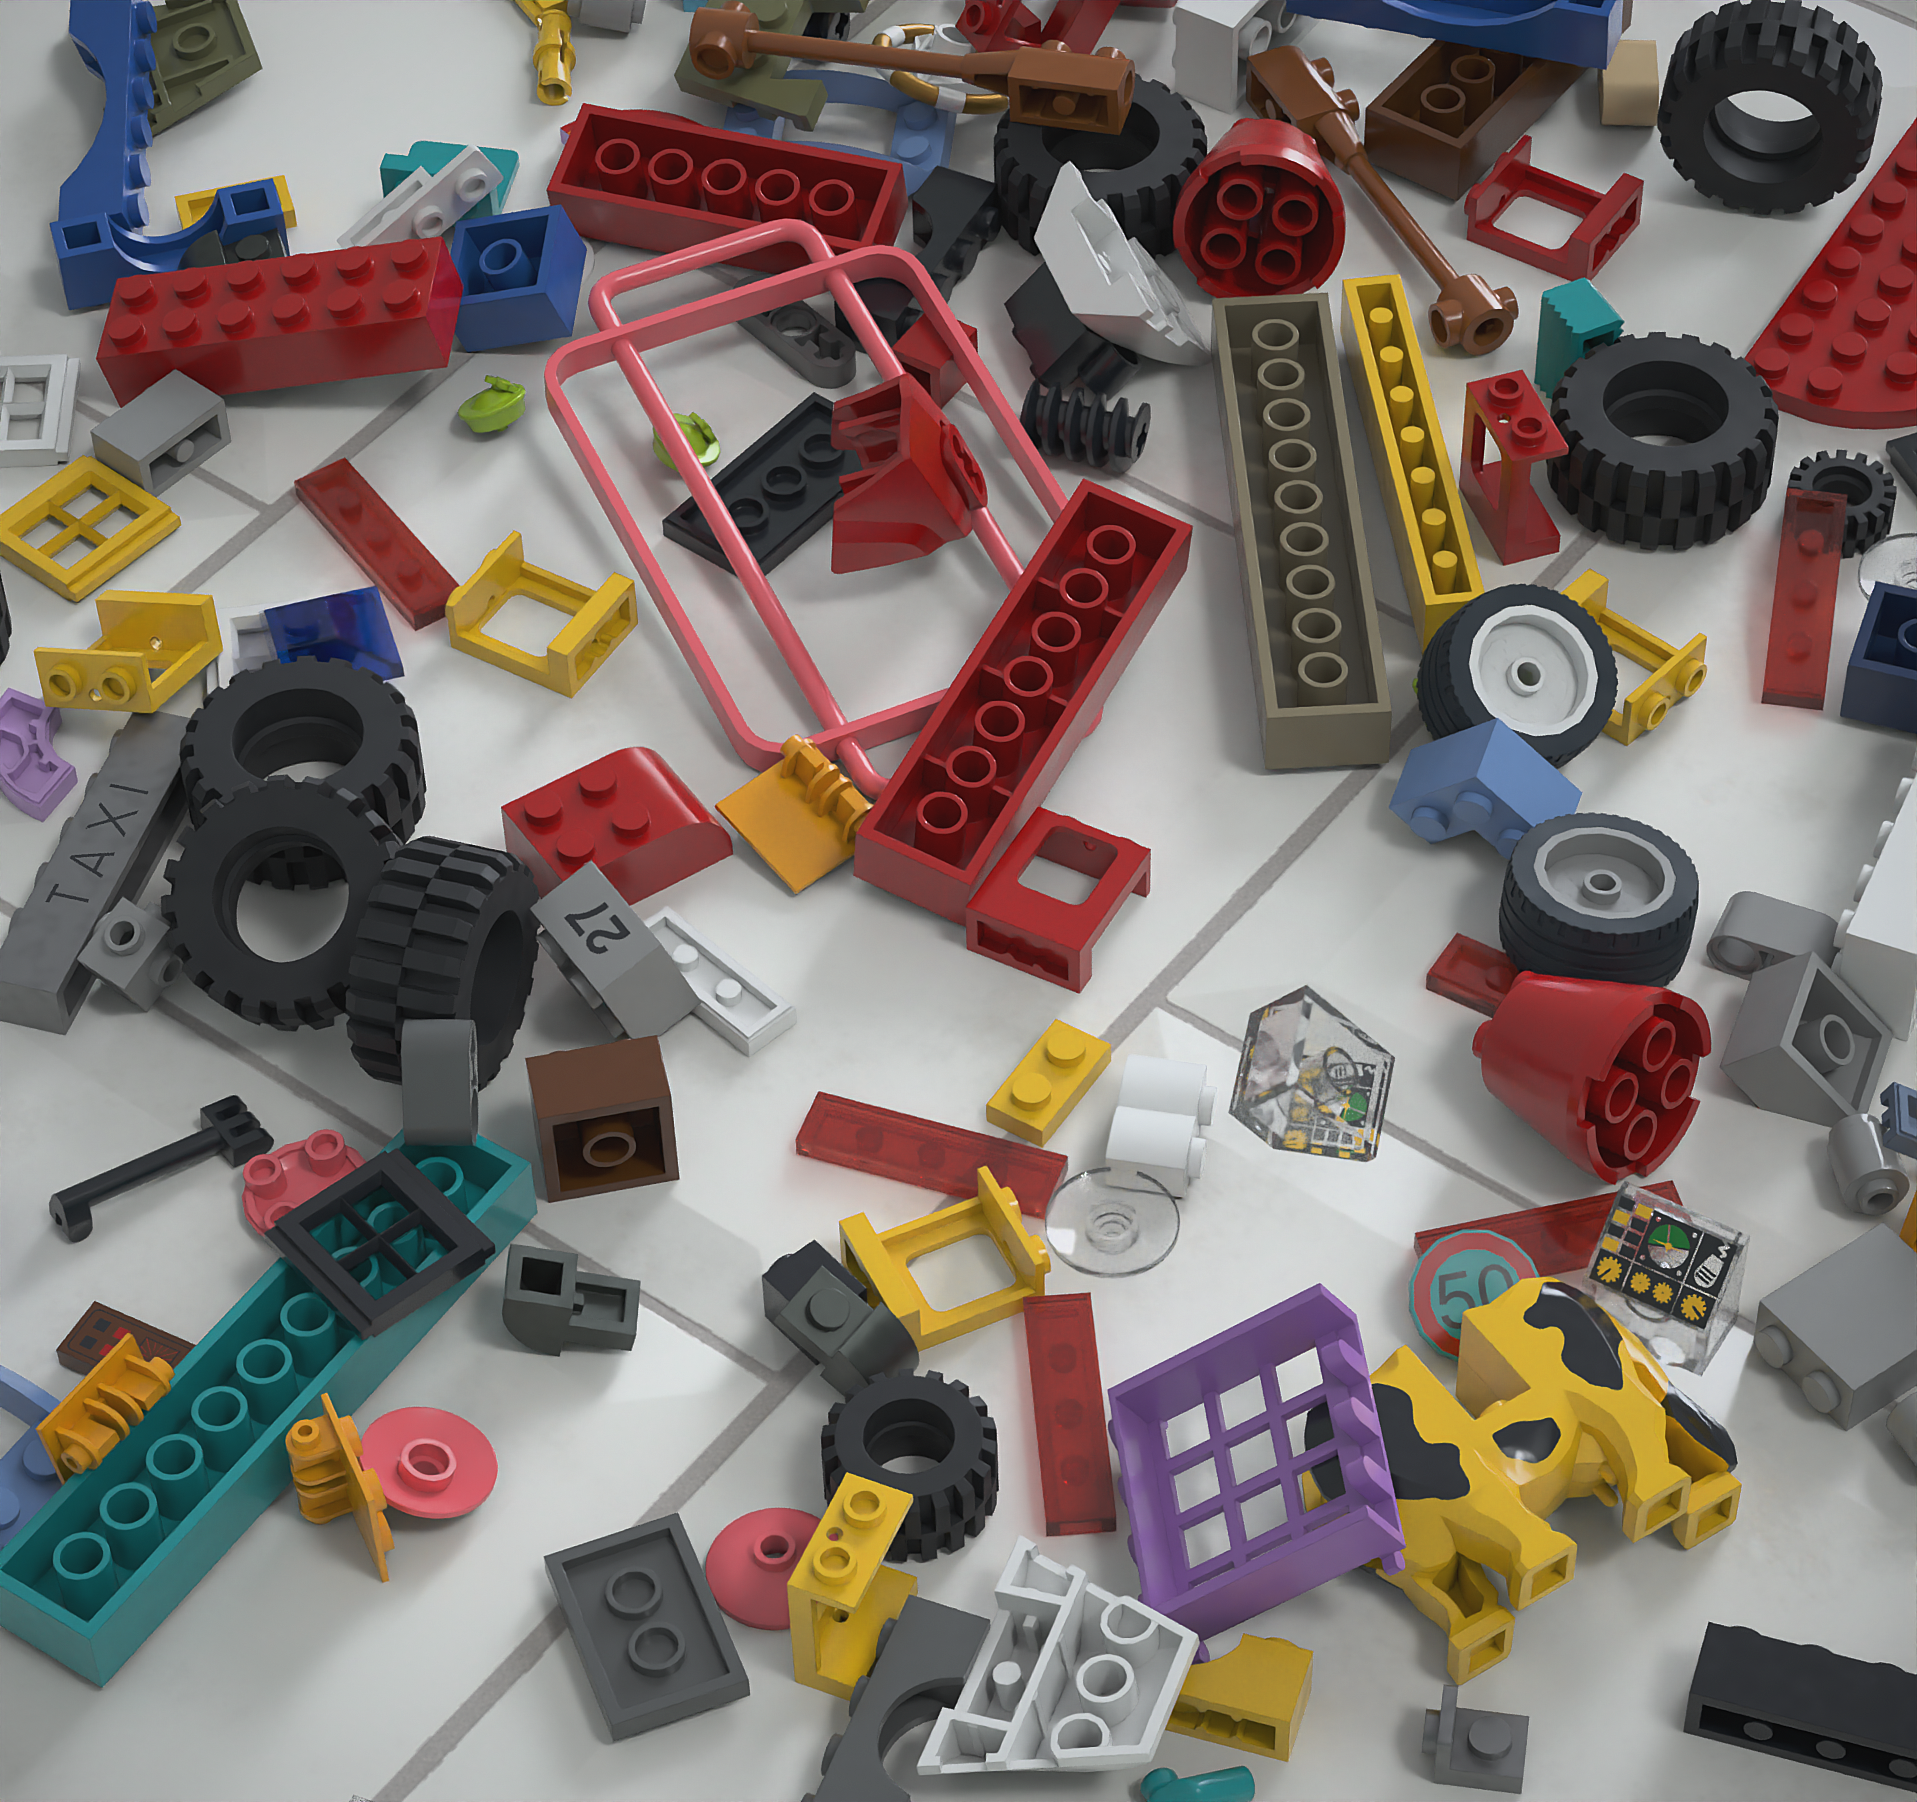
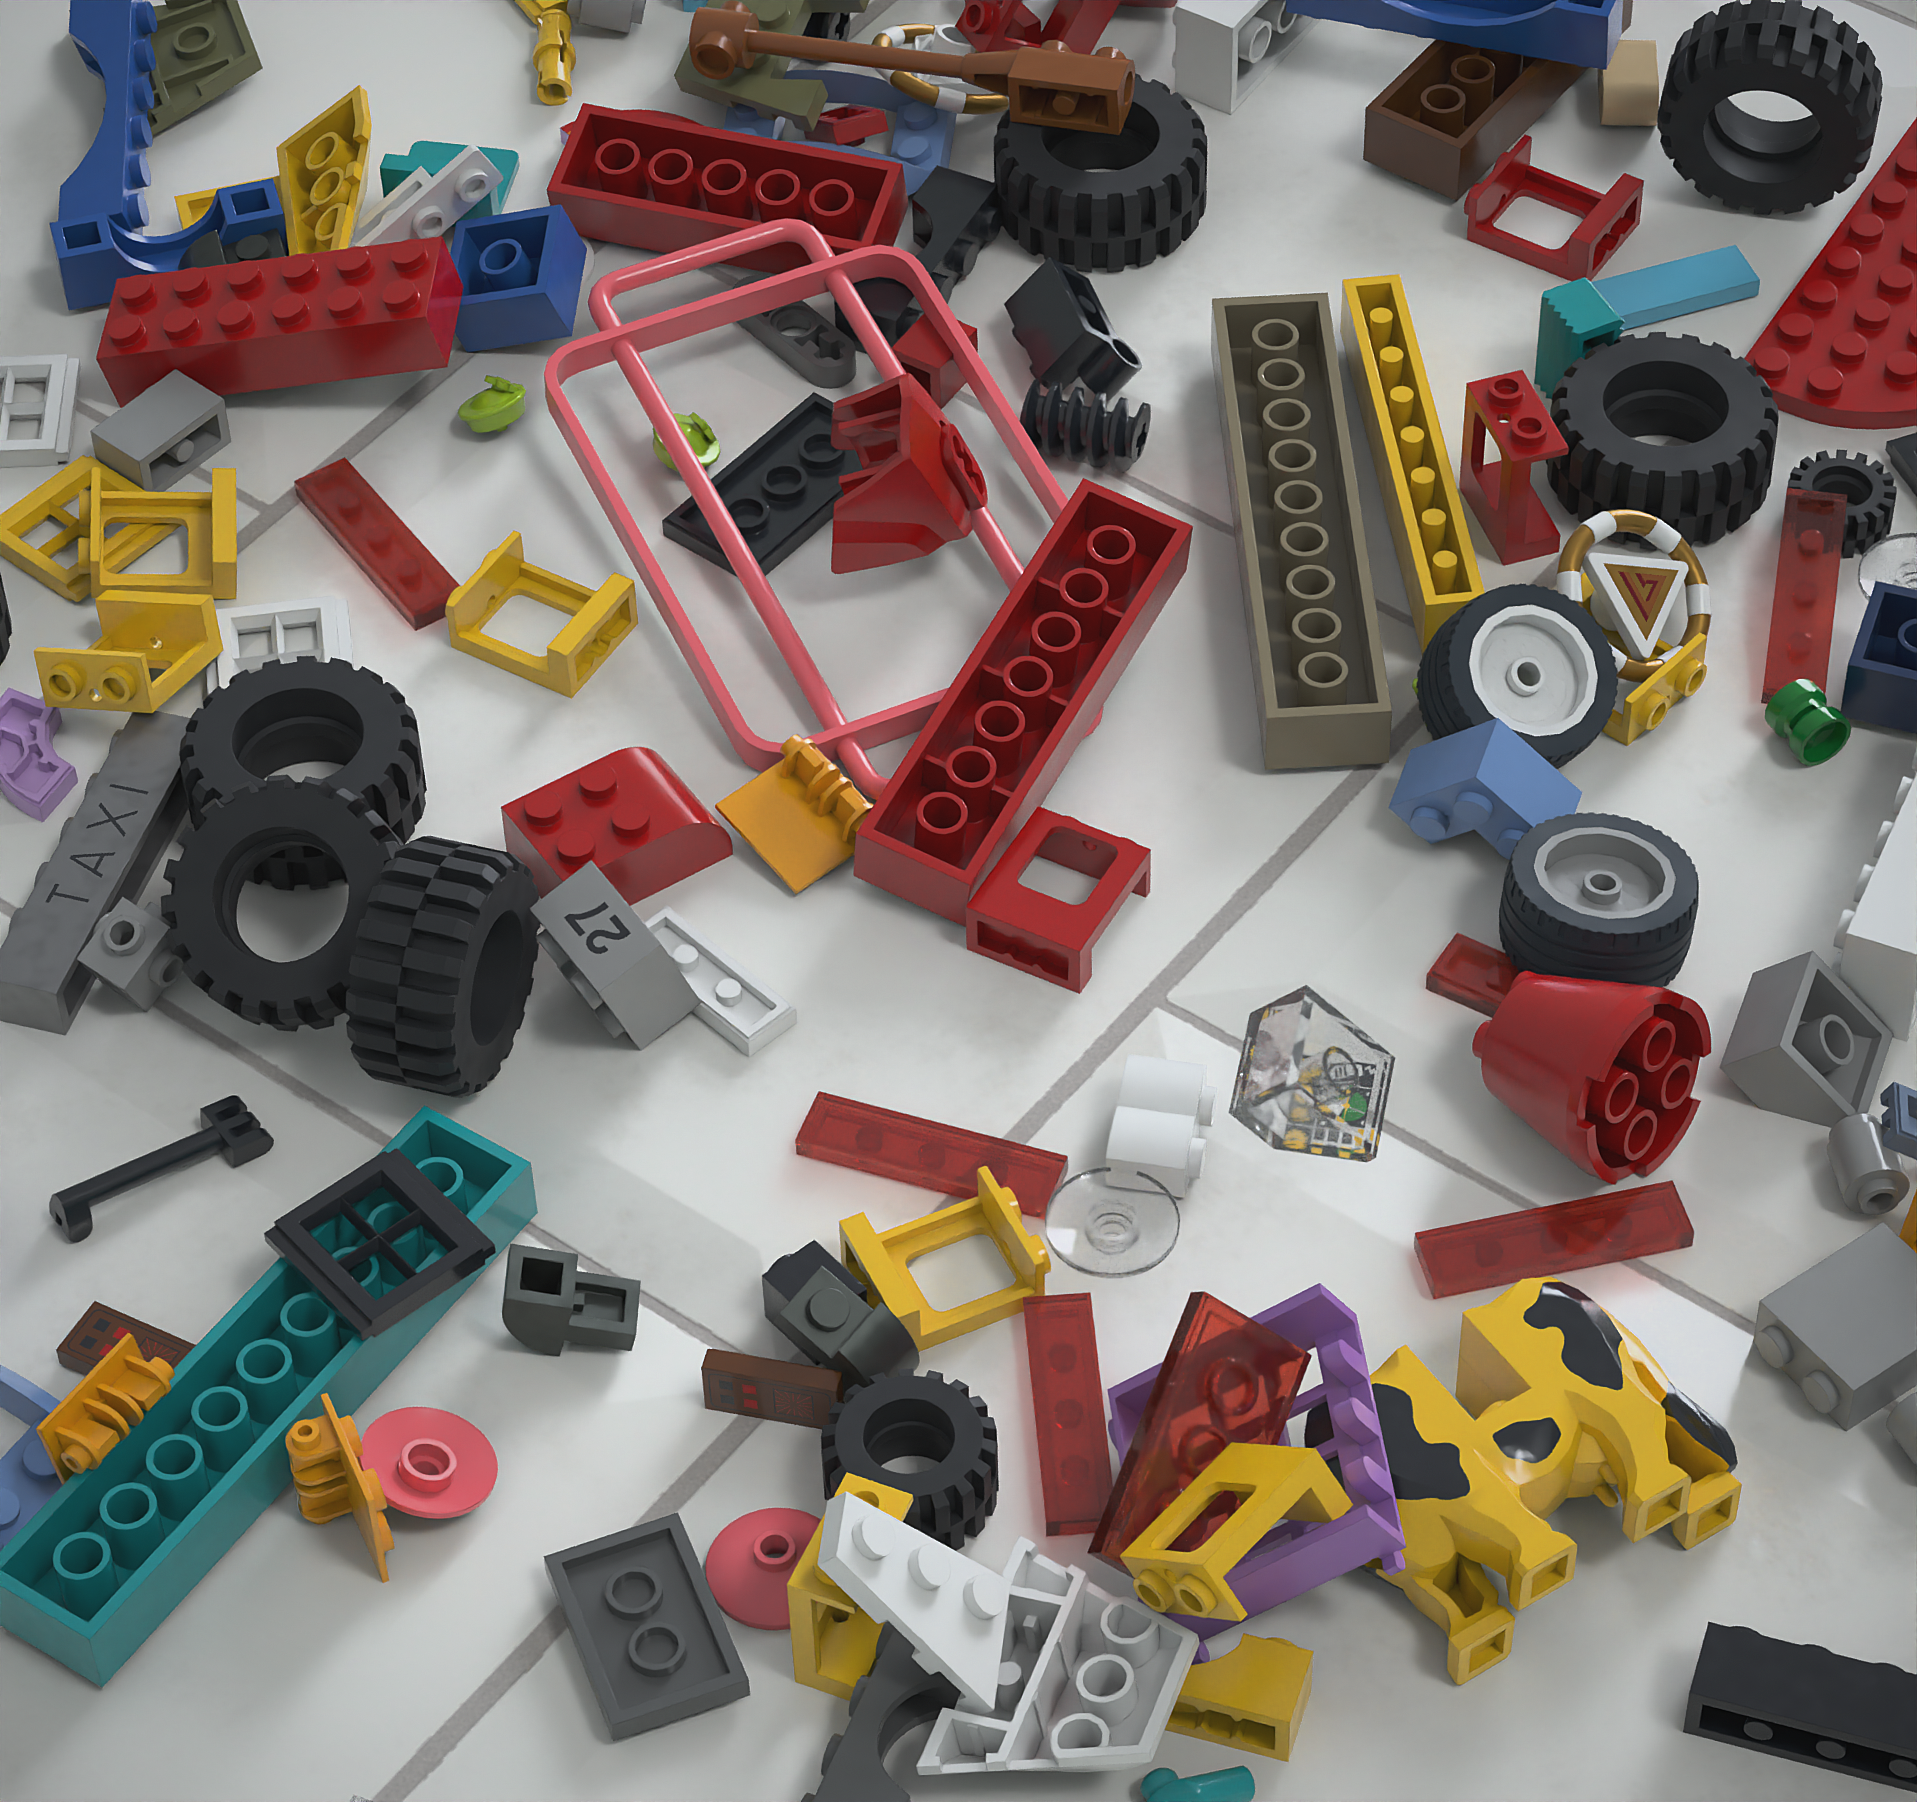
coral dish [242,1129,366,1237] -> none
clear blue slope [259,586,405,681] -> none
dark grey beam [401,1019,478,1146] -> none
reddish brown brick [525,1035,680,1203] -> none
yellow plate [986,1019,1111,1148] -> none
white wedge [1034,161,1212,366] -> none
red cone [1173,118,1346,298] -> none
dark orange bar [1245,45,1519,355] -> none
piece [1408,1229,1540,1362] -> none
flat silver bracket [1422,1684,1529,1794] -> none
slope [1581,1181,1750,1377] -> none
light grey beam [1706,891,1841,981] -> none
none -> yellow window [78,467,237,599]
none -> yellow wedge [276,85,372,256]
none -> reddish brown tile [701,1349,844,1429]
none -> red plate [804,104,889,147]
none -> white wing [817,1491,1011,1716]
none -> clear red tile [1087,1291,1312,1579]
none -> yellow window [1120,1442,1353,1622]
none -> piece [1556,509,1712,683]
none -> medium azure tile [1591,245,1760,330]
none -> green wheel [1764,679,1852,766]

